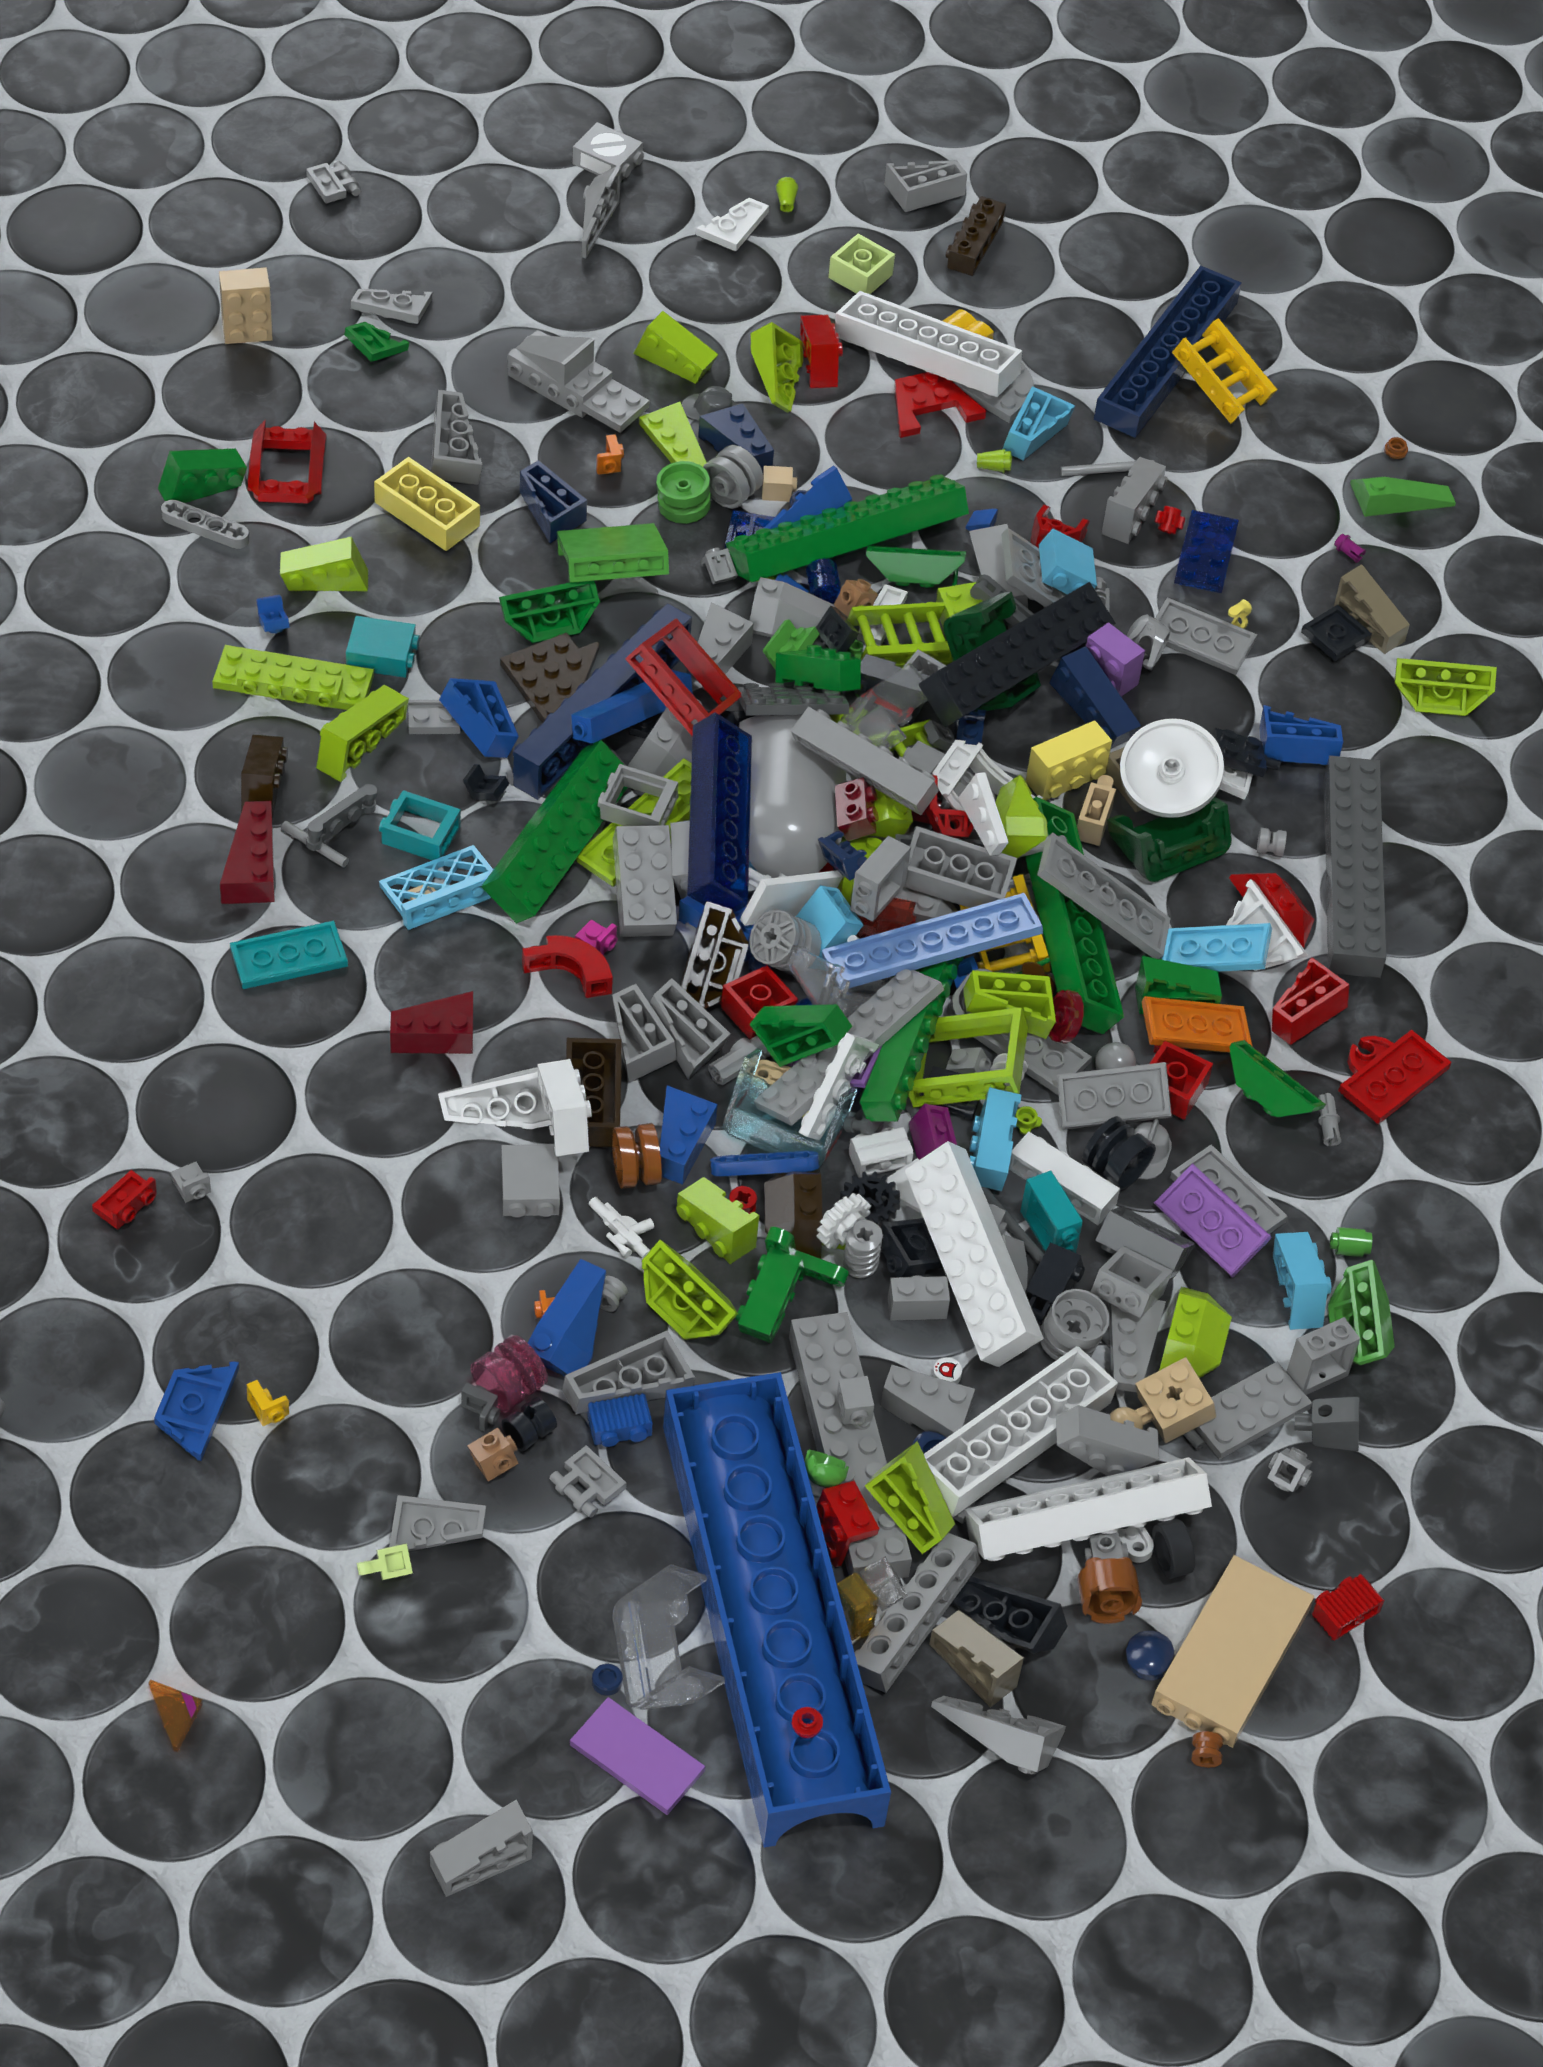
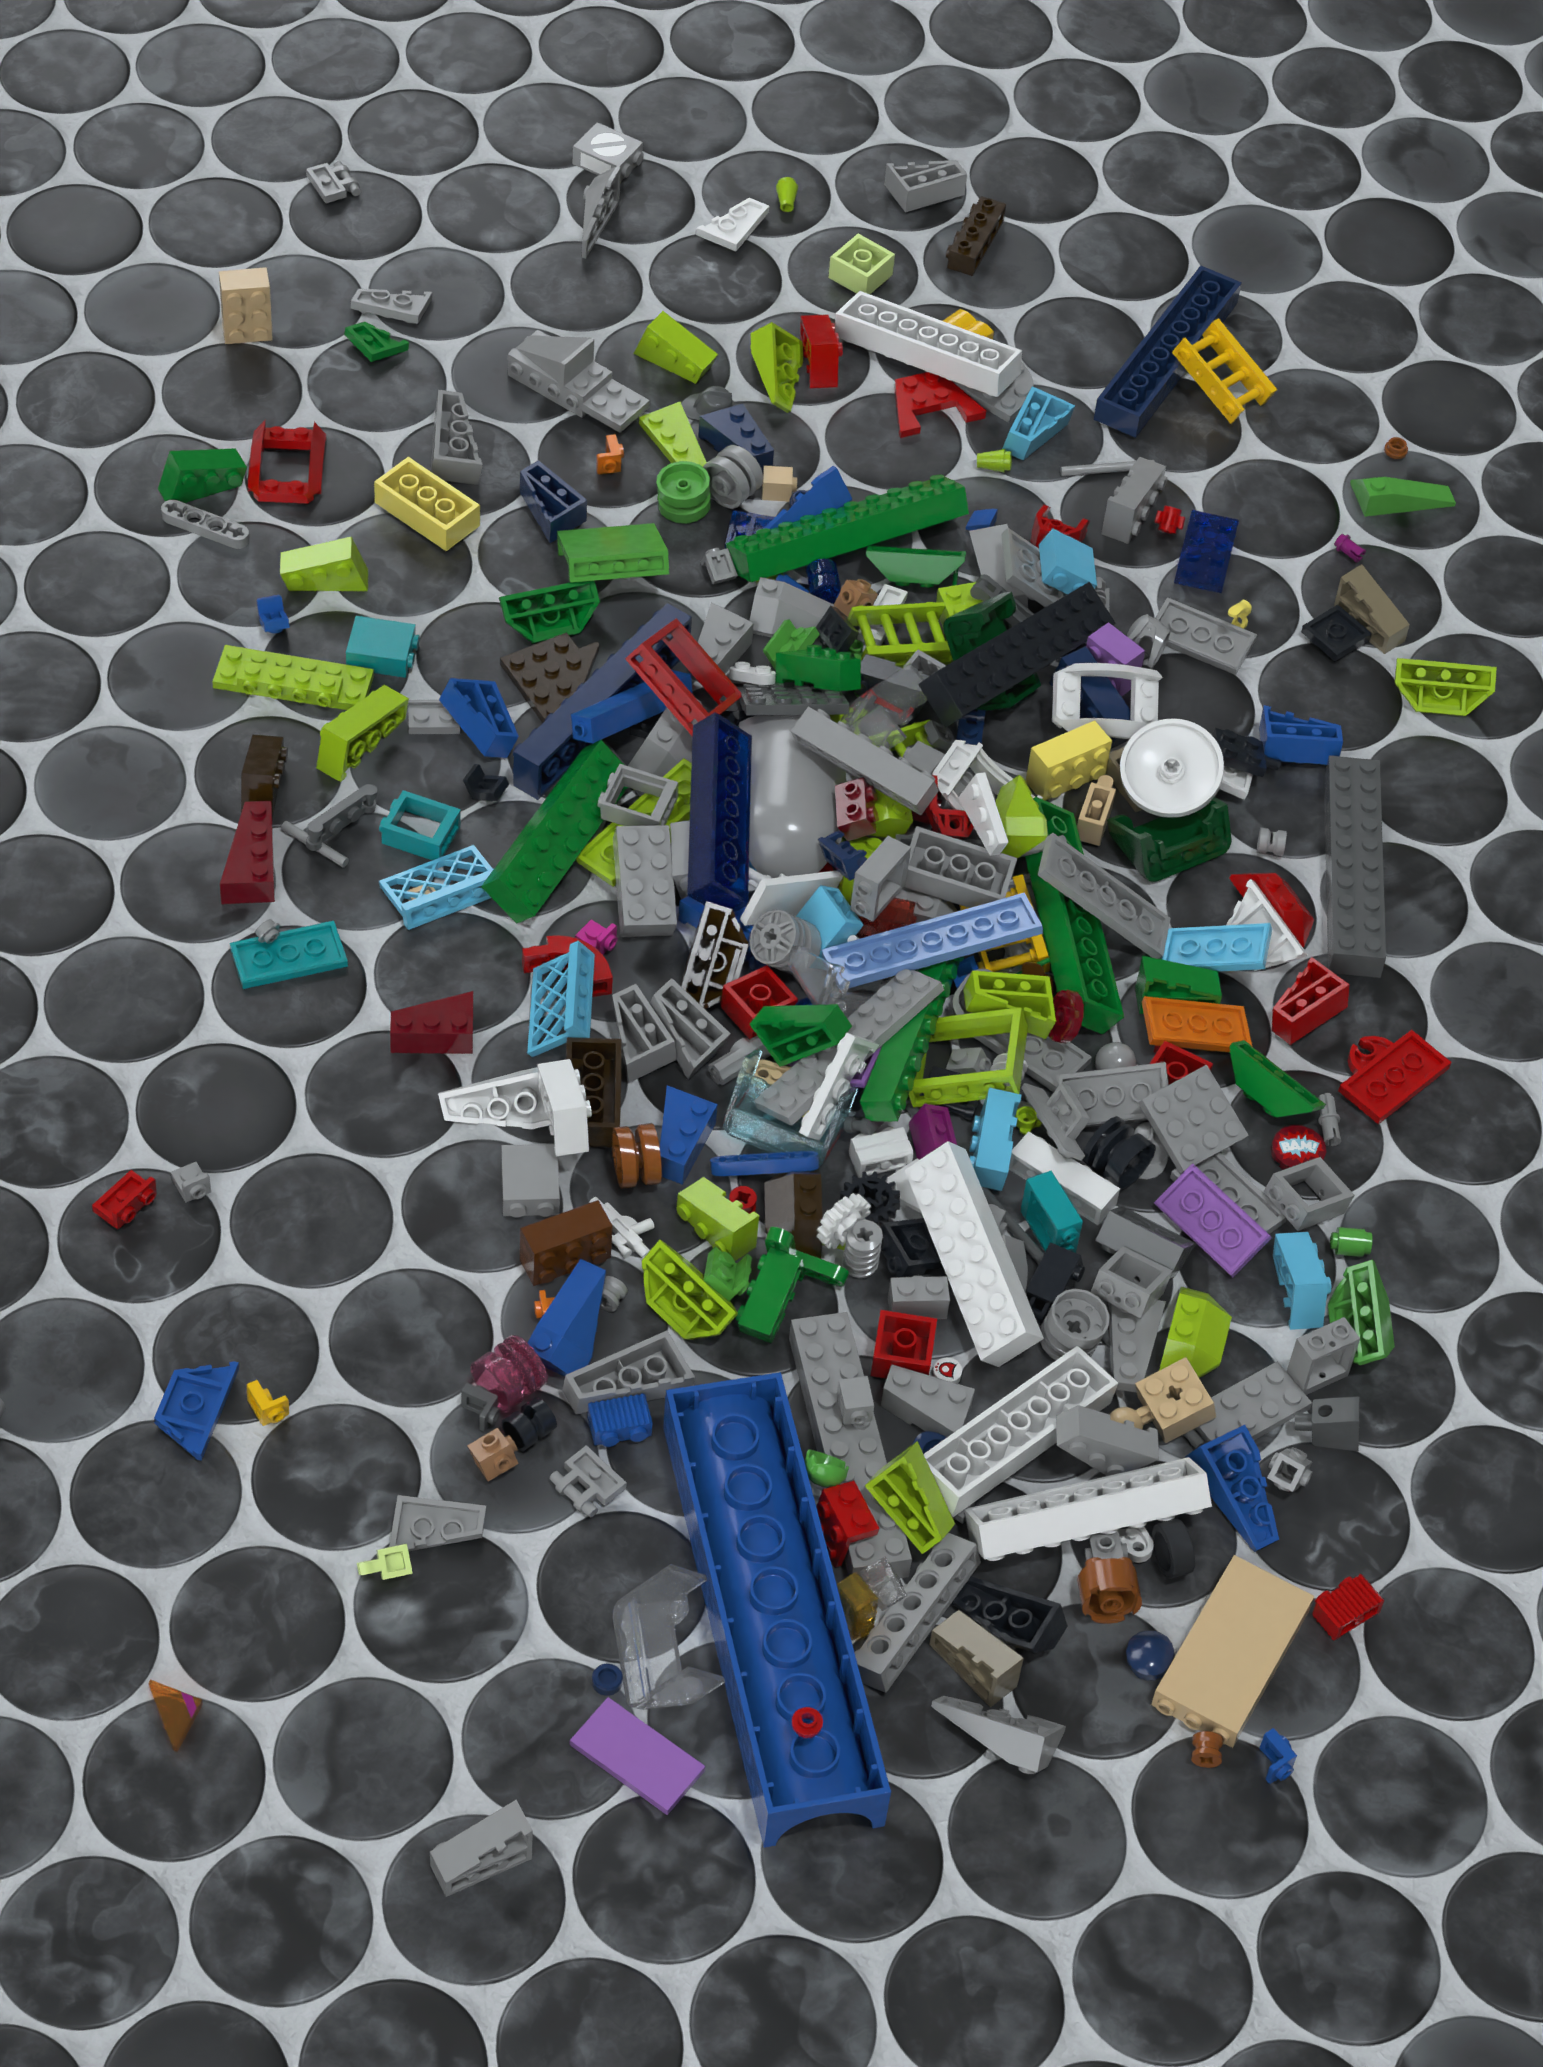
none -> light grey plate [255,919,280,944]
none -> reddish brown brick [520,1200,613,1286]
none -> medium azure fence [527,941,595,1058]
none -> bright green bracket [703,1246,752,1301]
none -> white plate [729,662,776,685]
none -> red brick [871,1310,937,1379]
none -> light grey bracket [1021,1083,1090,1160]
none -> white wedge [1052,663,1163,740]
none -> light grey plate [1138,1065,1249,1174]
none -> blue wedge [1185,1425,1279,1552]
none -> blue bracket [1260,1728,1297,1784]
none -> light grey window [1264,1157,1355,1231]
none -> tile [1271,1125,1326,1170]

